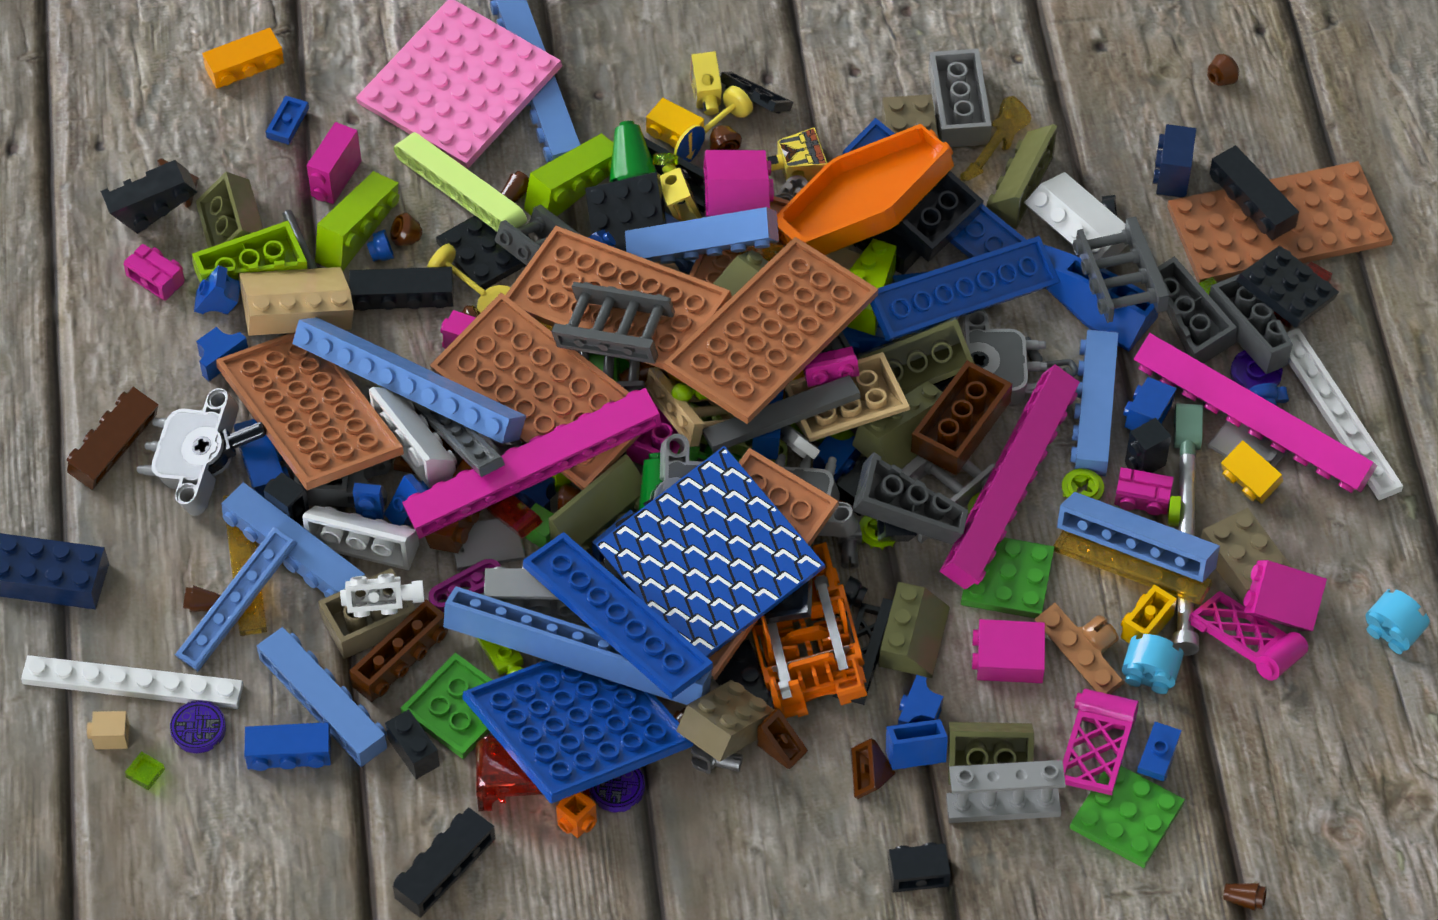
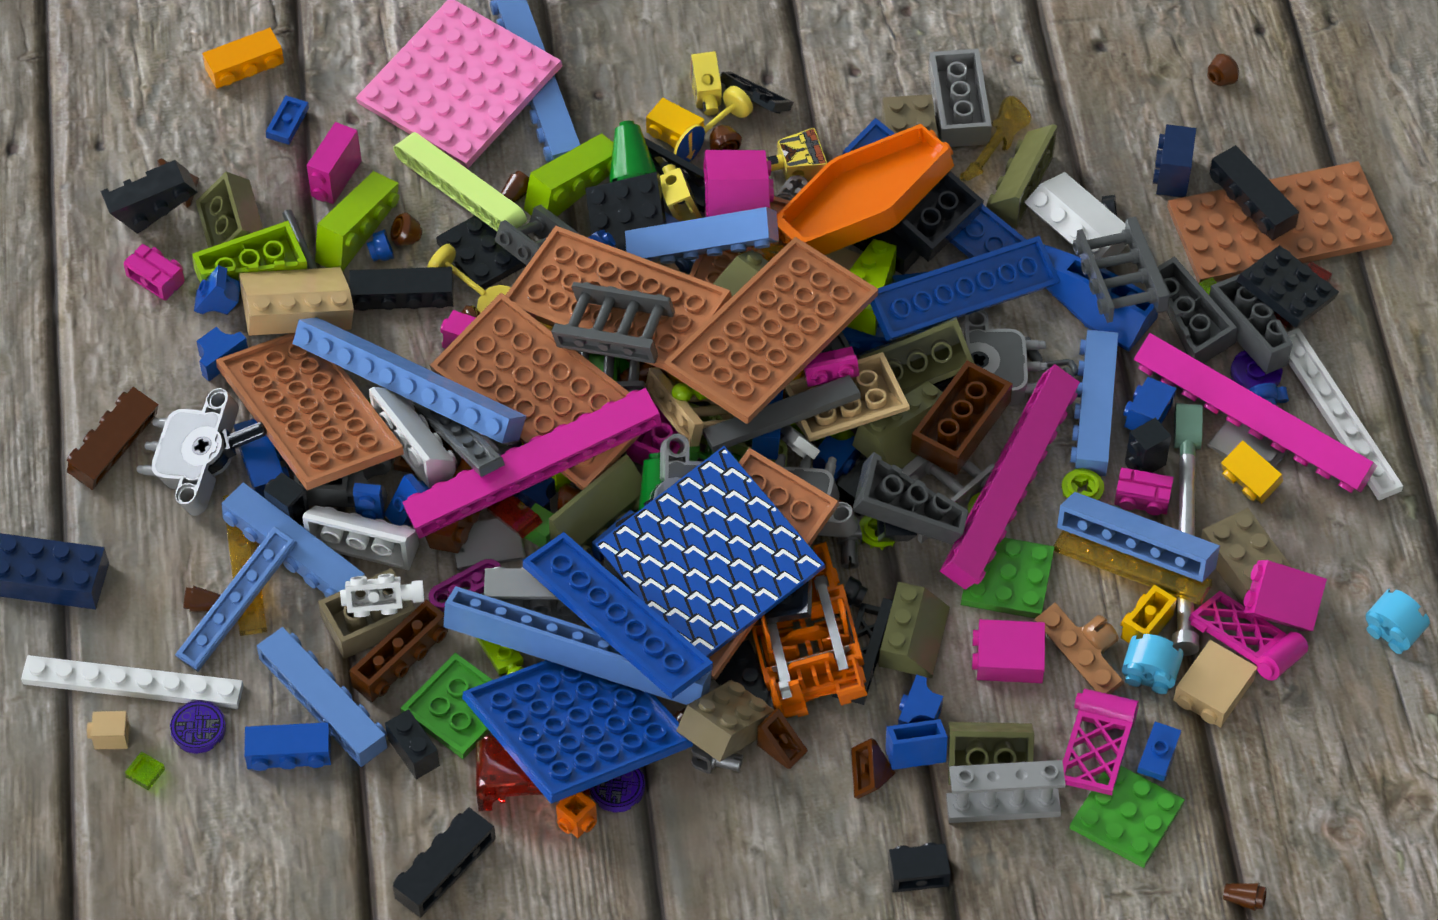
clear neon green tile [653,153,679,165] -> none
lime tile [1168,496,1181,527] -> none
none -> tan brick [1173,640,1258,728]

